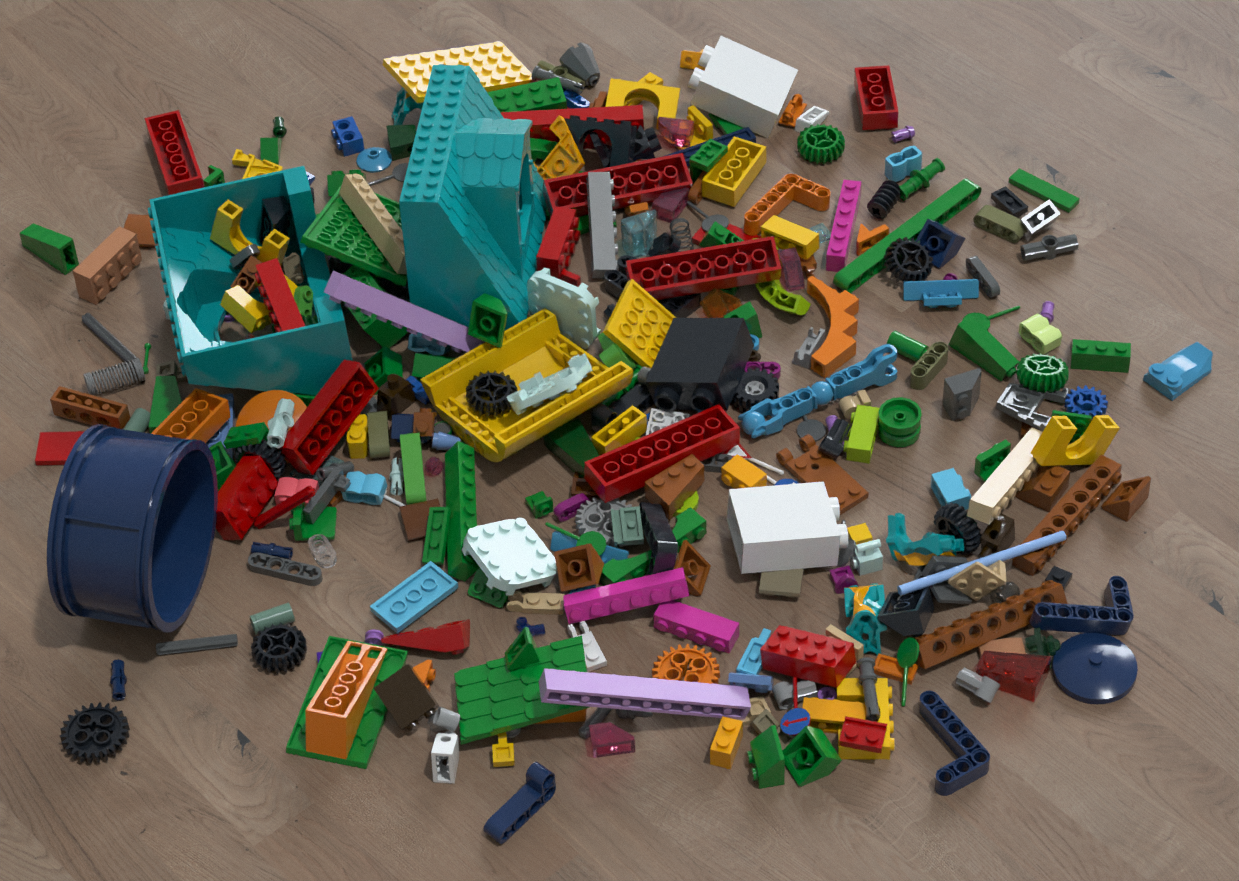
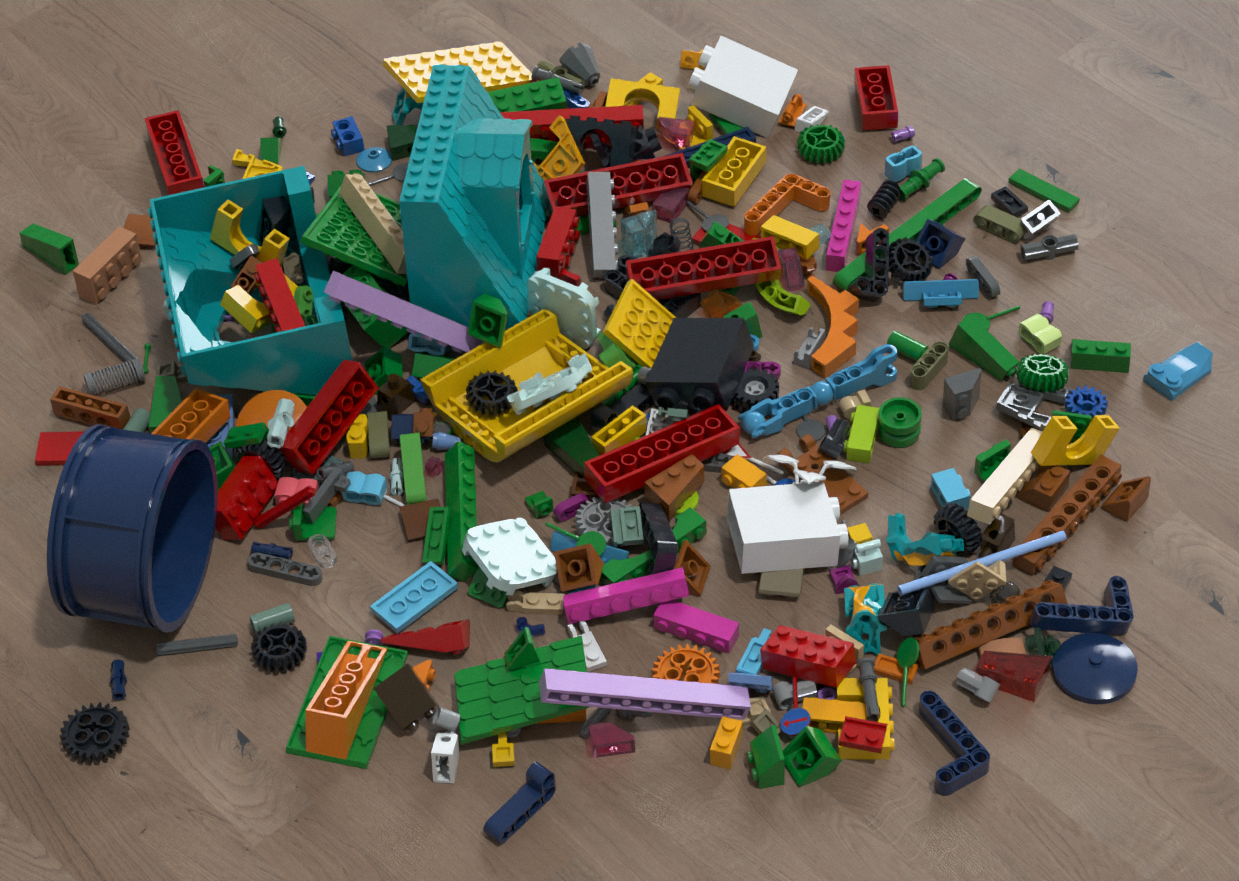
none -> sand green plate [658,407,688,422]
none -> white plant [763,455,857,484]
none -> black beam [848,228,889,302]

